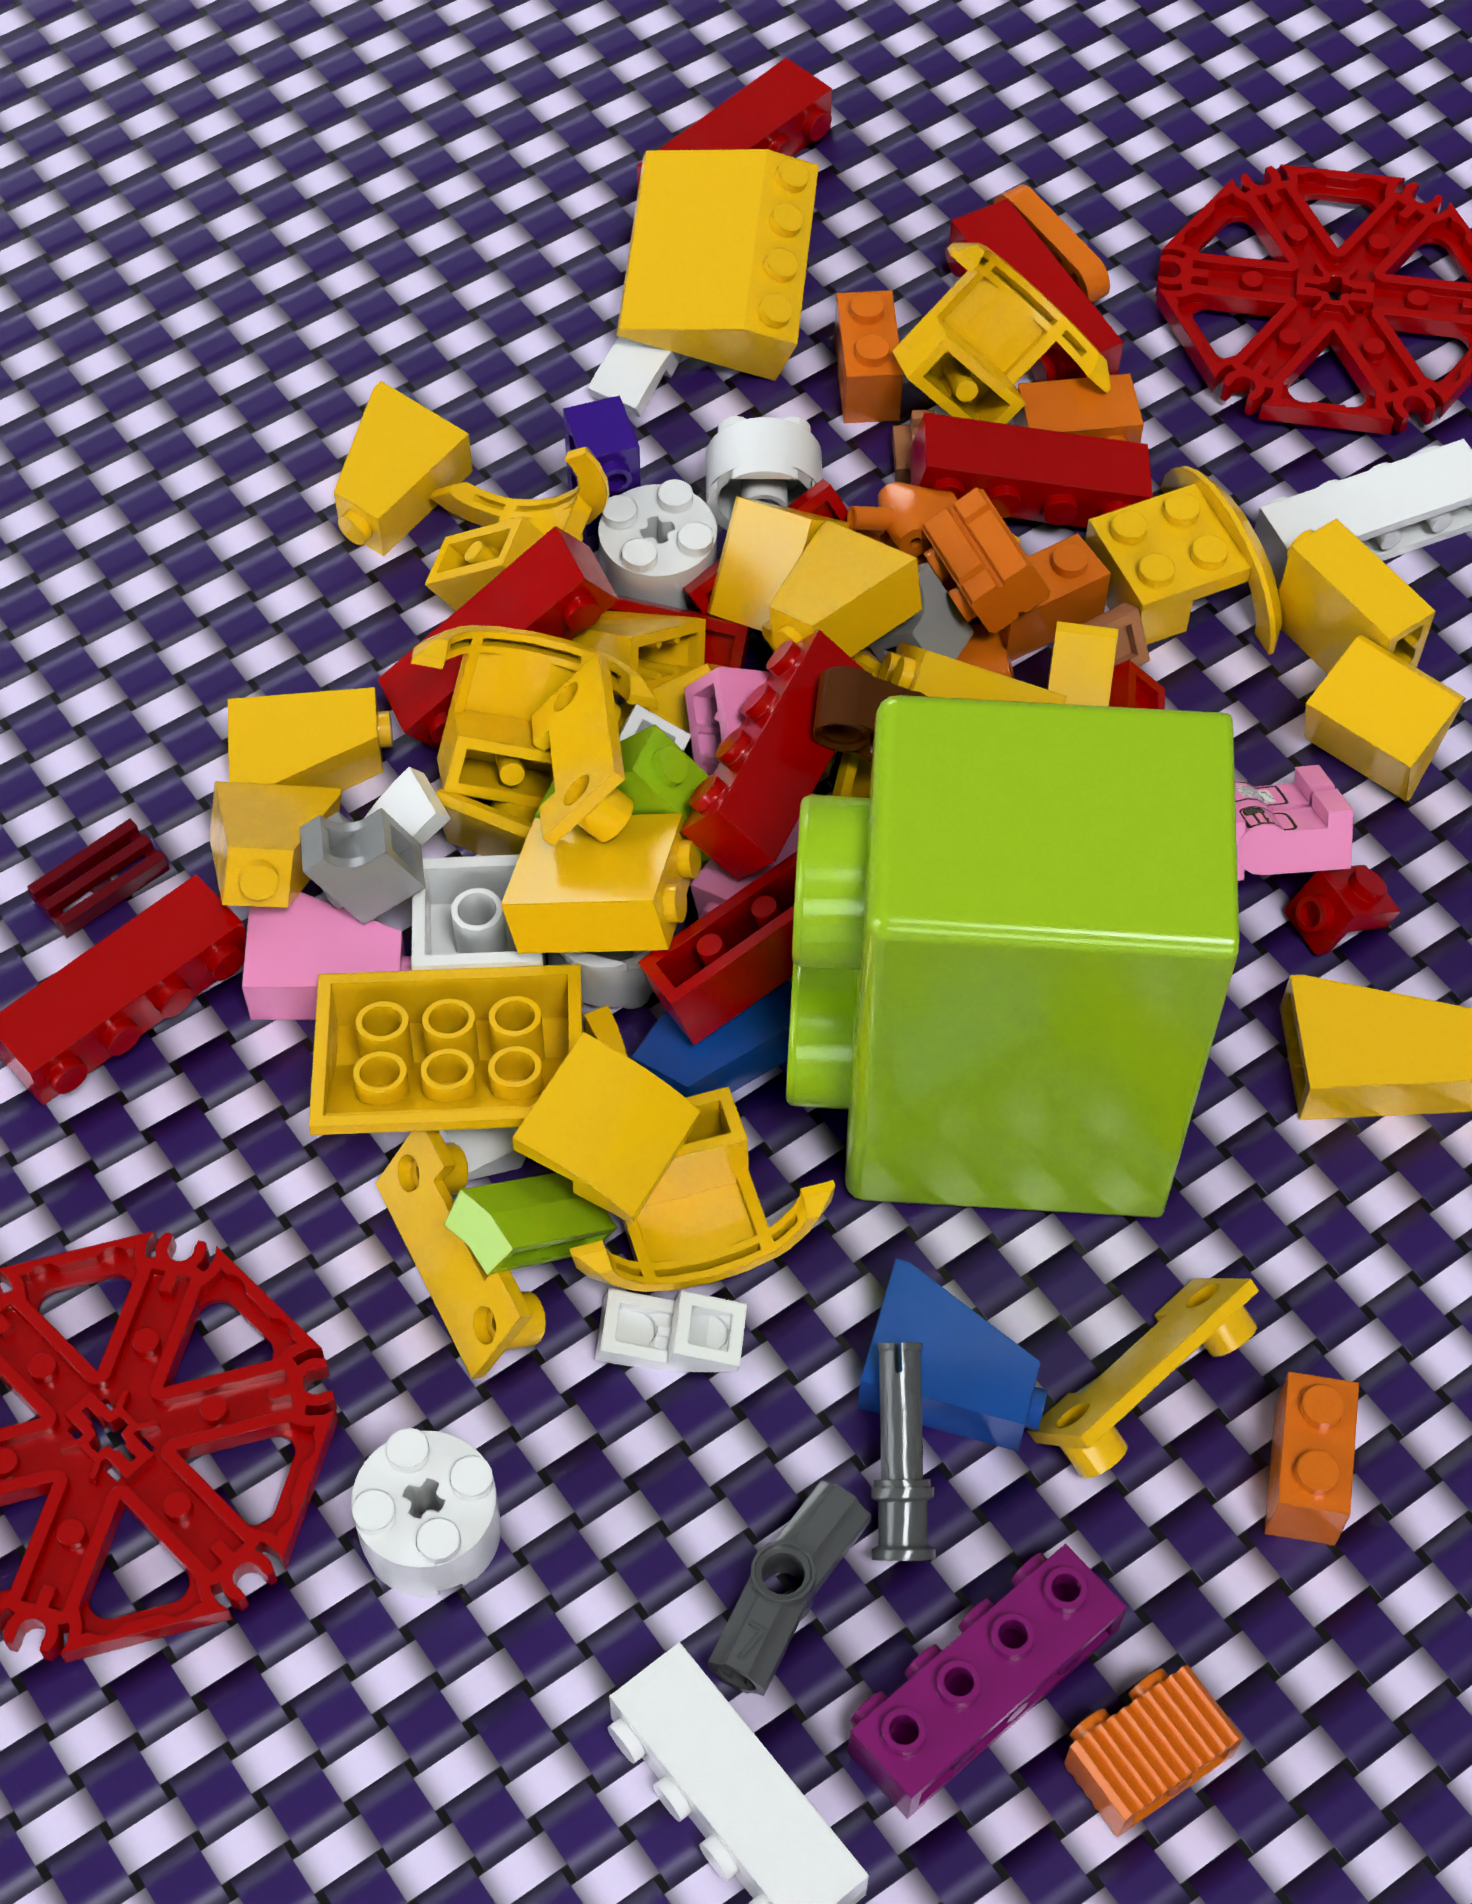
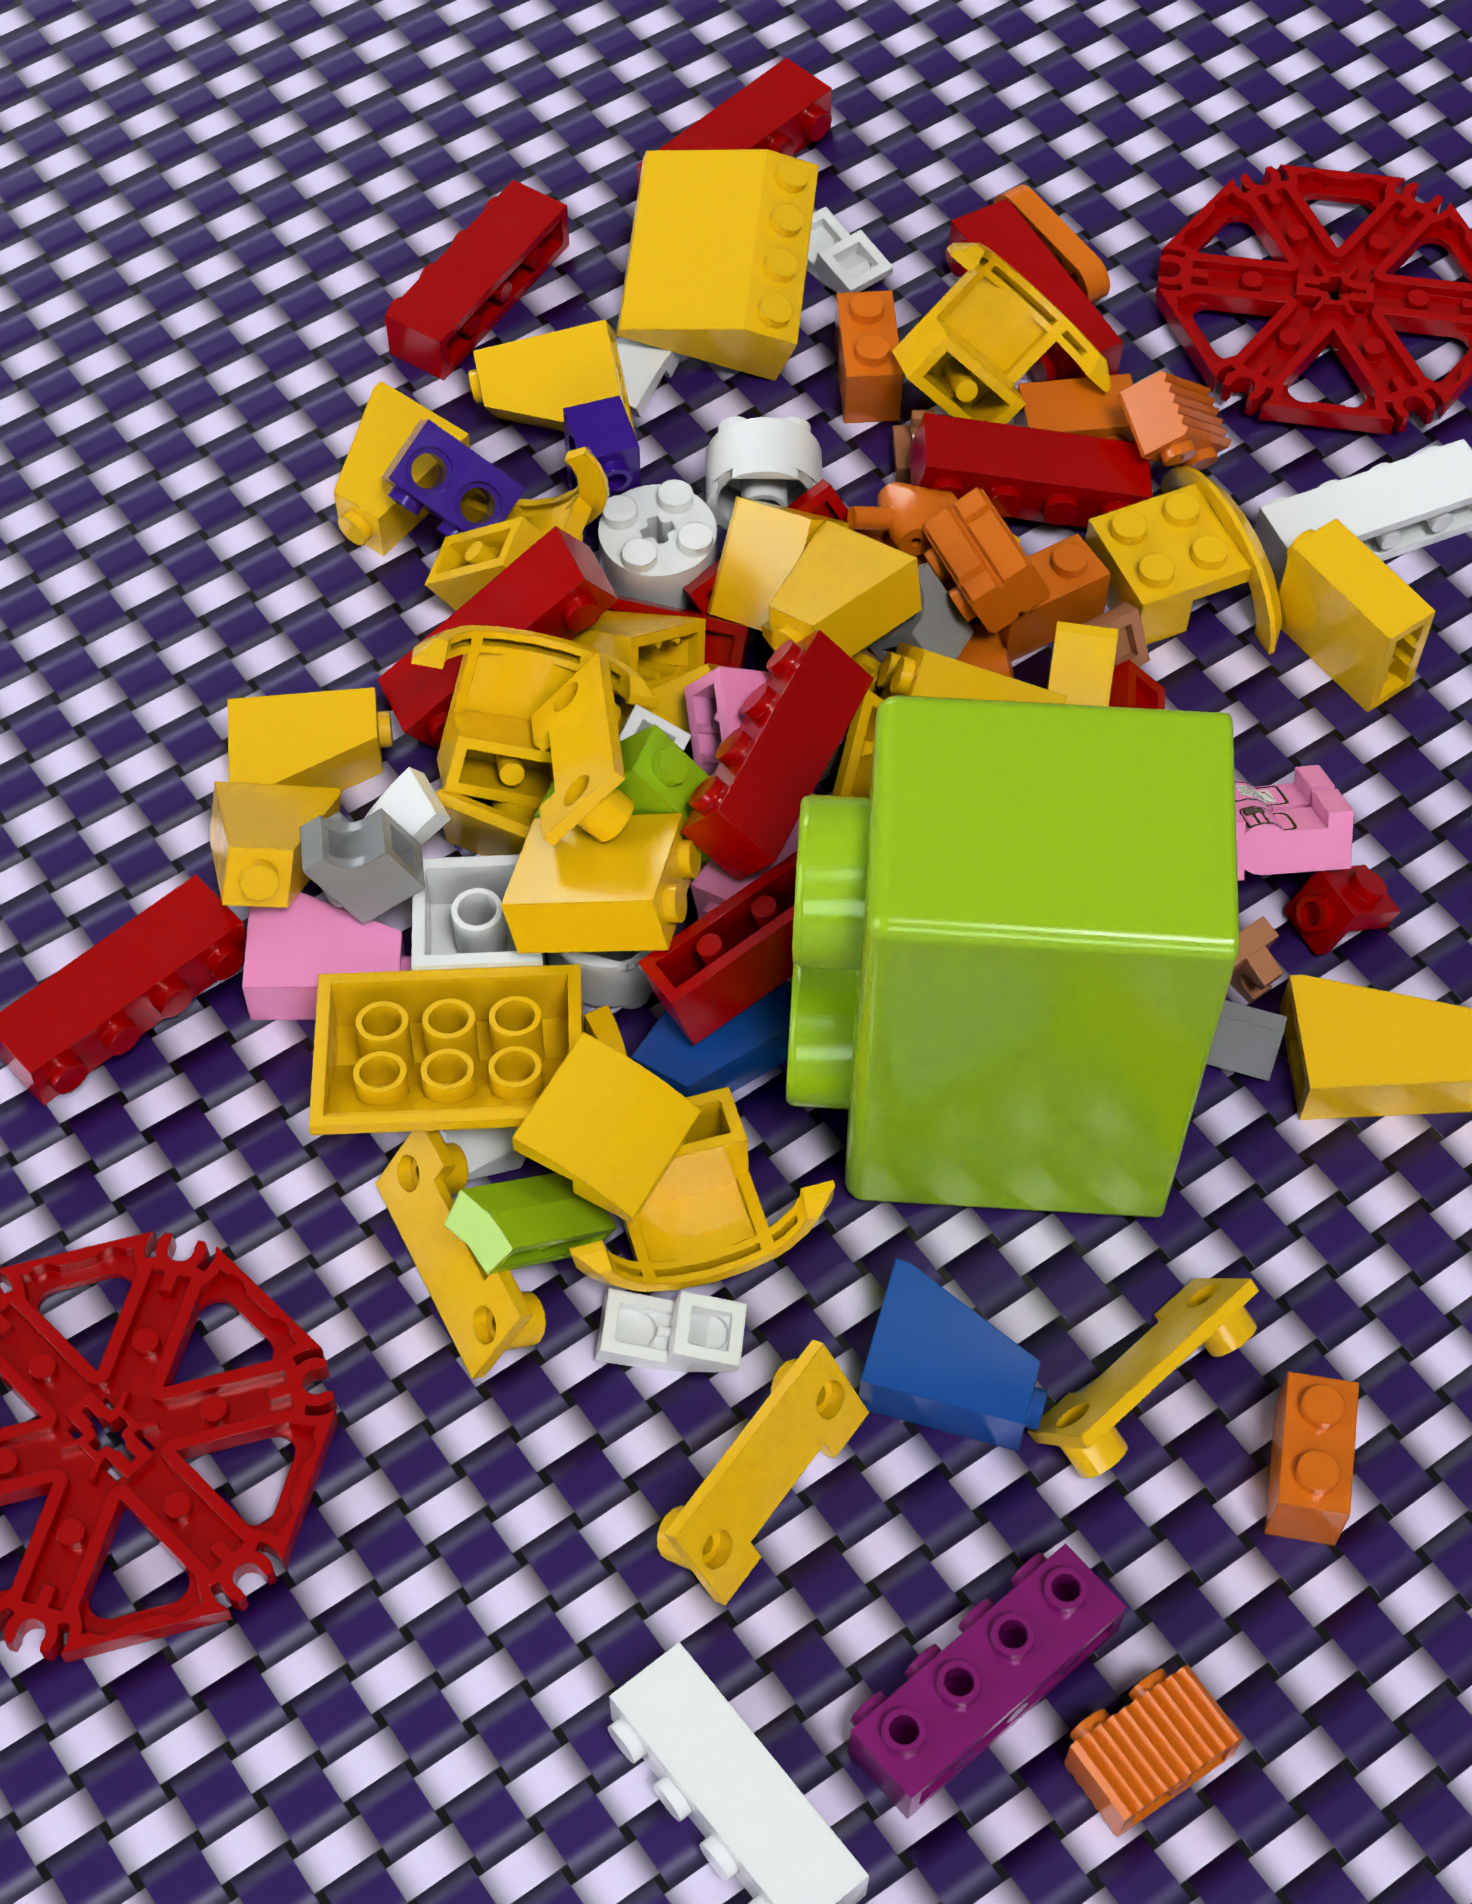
dark red tile [27,818,170,938] -> none
white brick [351,1428,501,1597] -> none
dark grey piece [707,1480,871,1696] -> none
reddish brown piece [813,666,928,762] -> none
dark grey pin [870,1342,936,1561] -> none
yellow slope [1304,634,1466,801] -> none
none -> dark purple brick [381,419,526,537]
none -> red brick [385,180,570,381]
none -> yellow slope [469,319,637,439]
none -> yellow brick [657,1339,869,1606]
none -> white slope [806,206,894,293]
none -> orange brick [1117,371,1231,471]
none -> light grey tile [1207,1000,1287,1081]
none -> nougat tile [1230,916,1284,1004]

